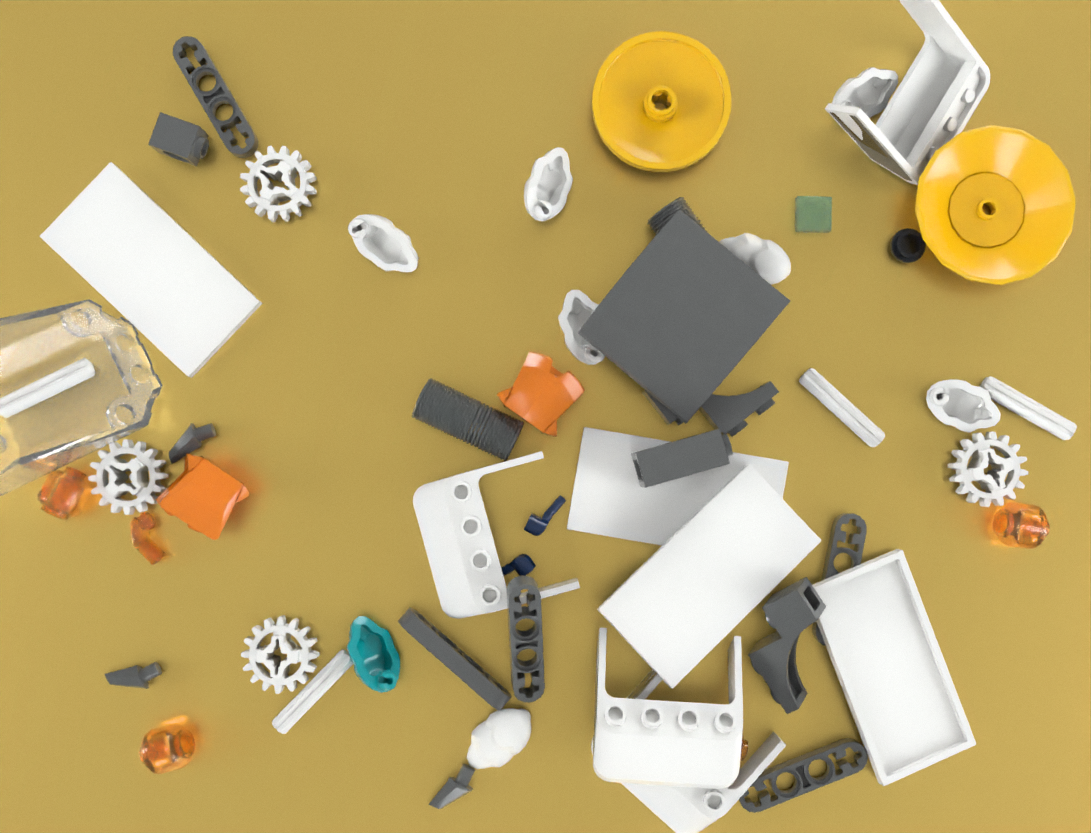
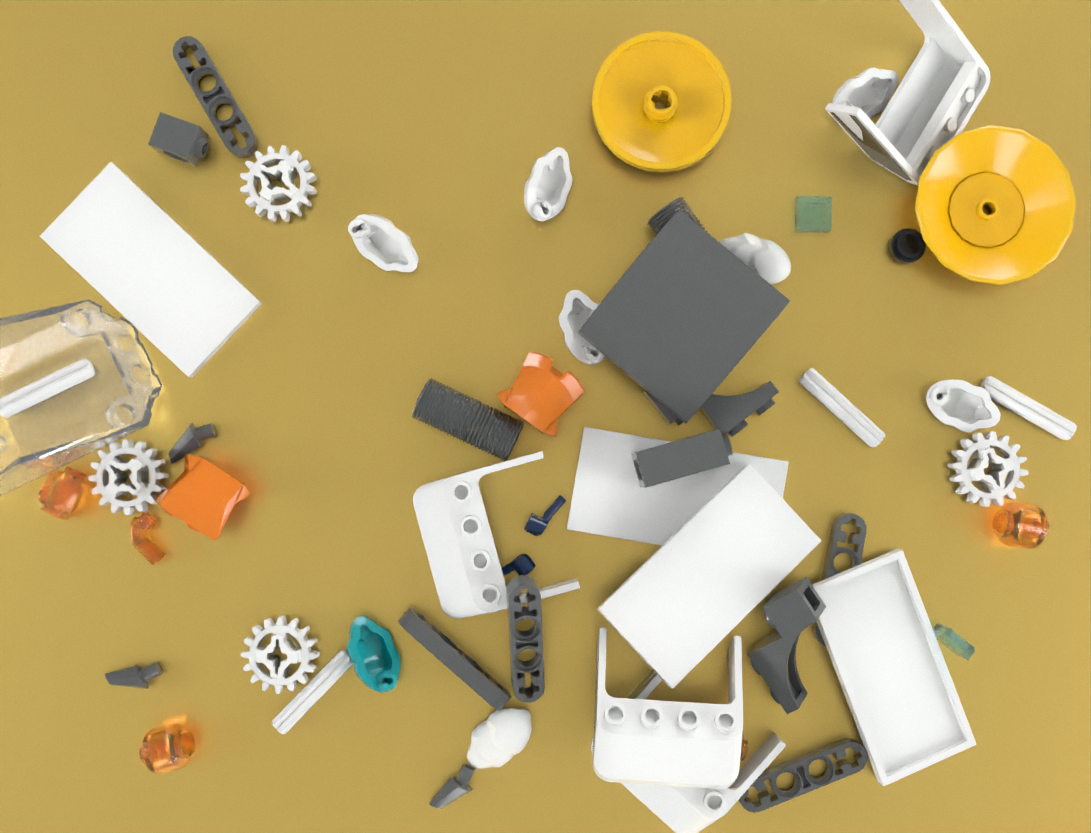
none -> clear light blue tile [933,624,975,660]

